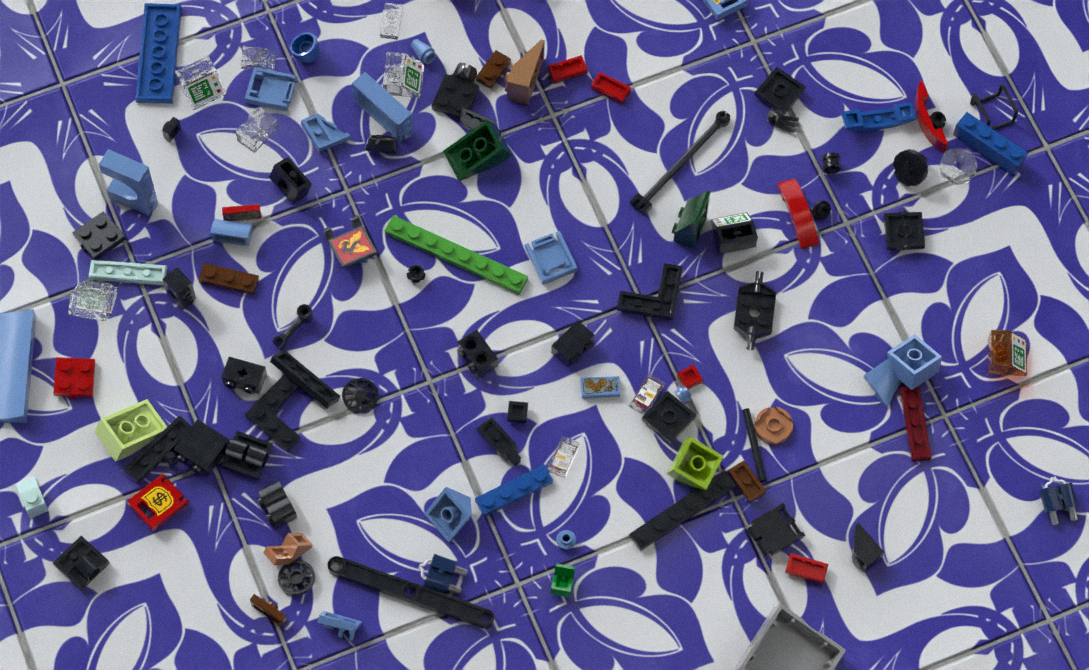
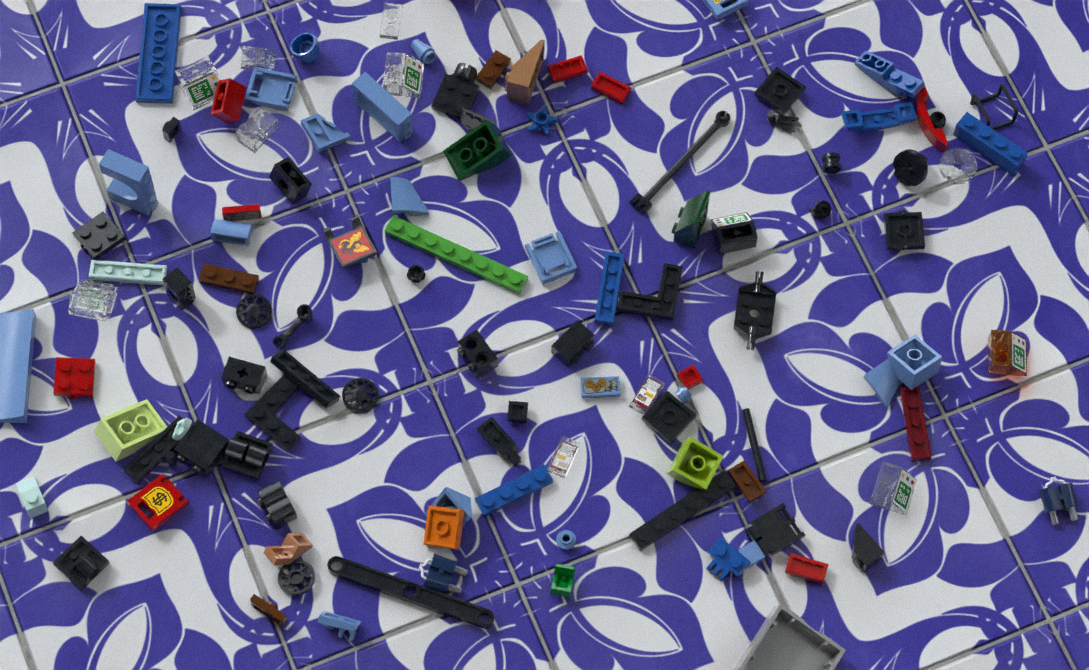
black piece [365,135,398,154] -> none
nougat tile [754,407,793,445] -> none
red slope [777,178,819,249] -> none
none -> light aqua tile [172,418,192,441]
none -> red brick [210,78,247,123]
none -> black wheel [236,294,272,329]
none -> medium blue slope [390,177,429,216]
none -> orange tile [423,505,465,550]
none -> blue animal [527,106,558,135]
none -> blue plate [594,252,624,326]
none -> blue hinge [706,537,751,582]
none -> medium blue tile [738,540,765,568]
none -> blue slope [854,51,925,98]
none -> clear slope [869,461,918,516]

